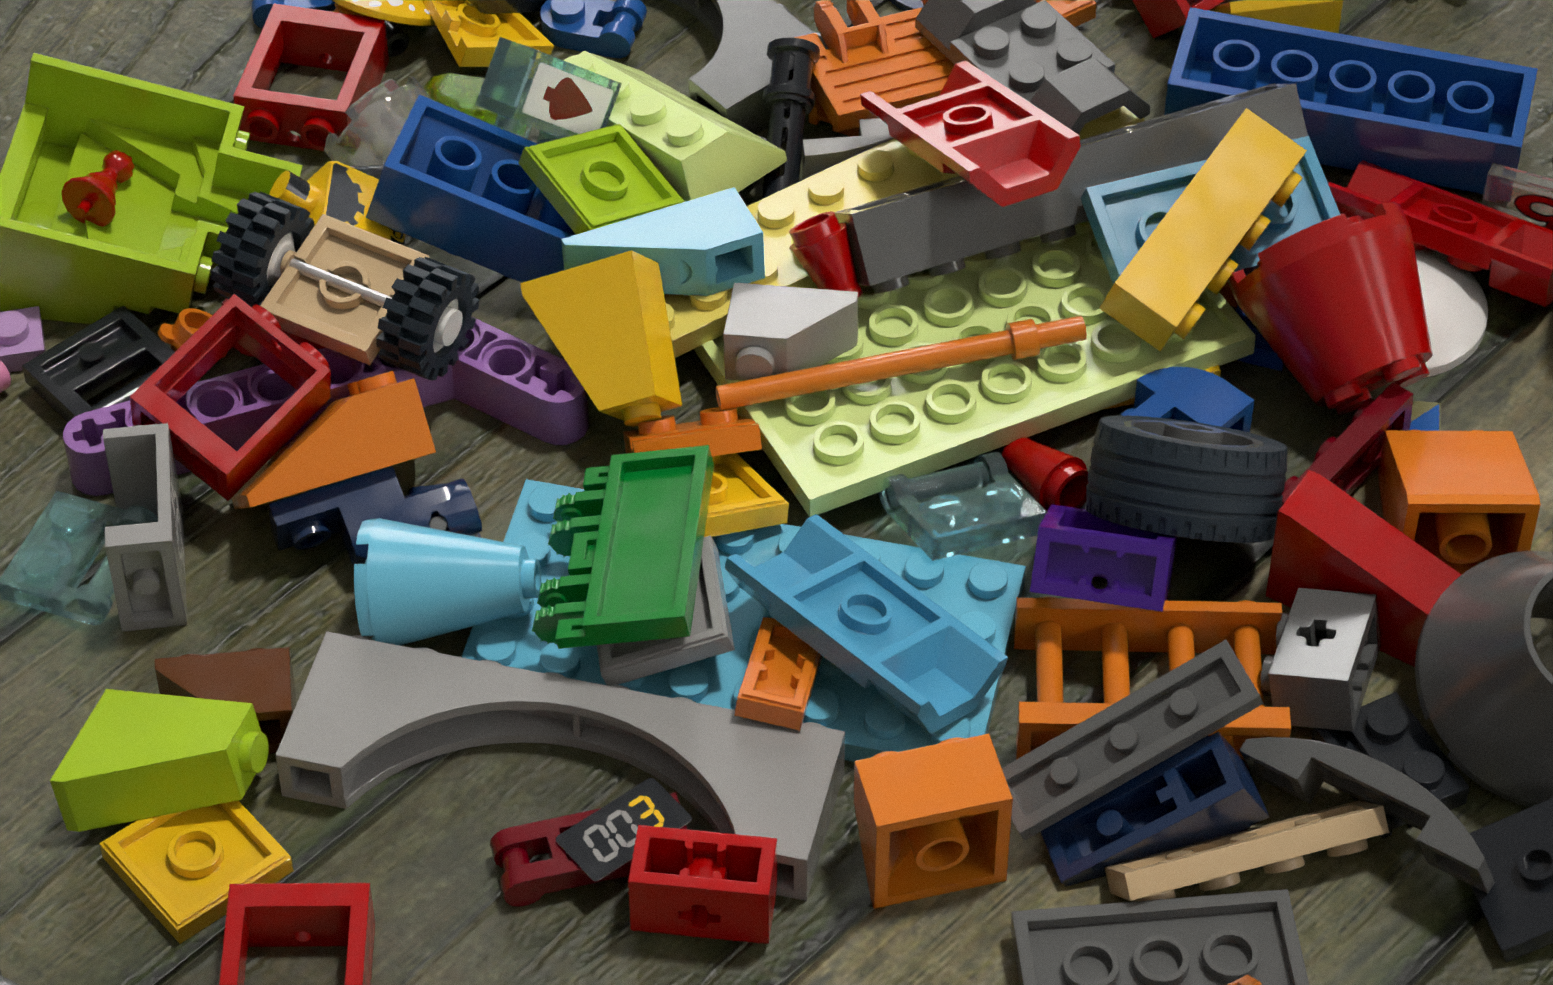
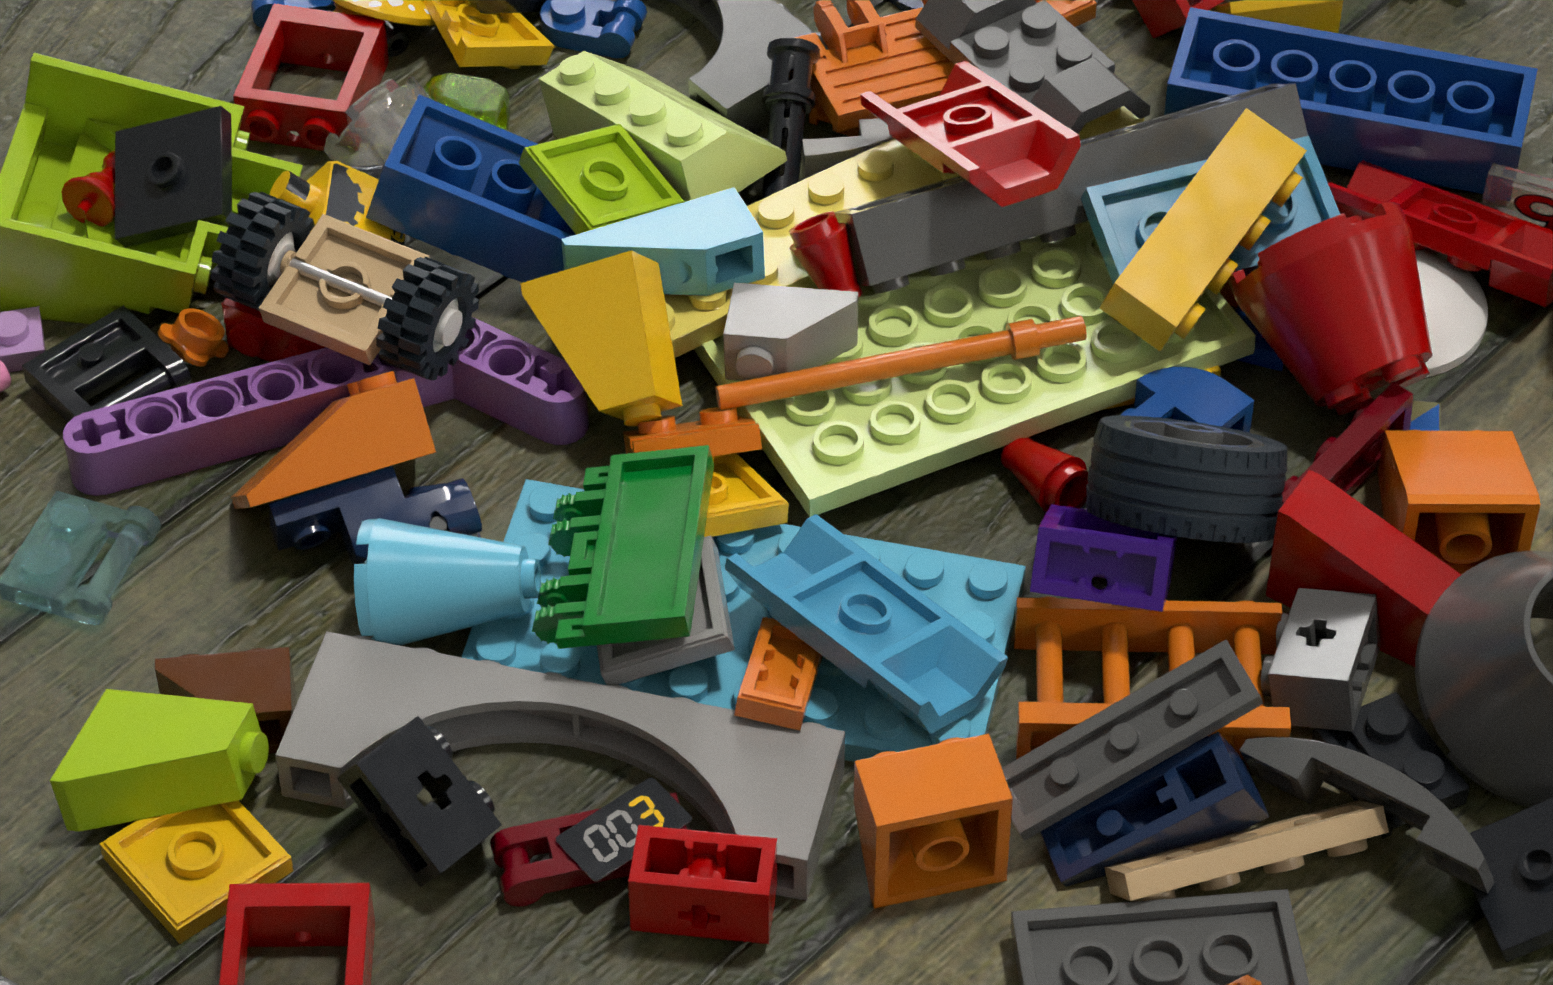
light grey panel [103,423,187,632] -> none
red window [130,294,331,501] -> none
brick [475,37,622,143] -> none
clear light blue plate [879,452,1047,561] -> none
none -> black plate [115,106,232,247]
none -> black brick [337,716,502,887]

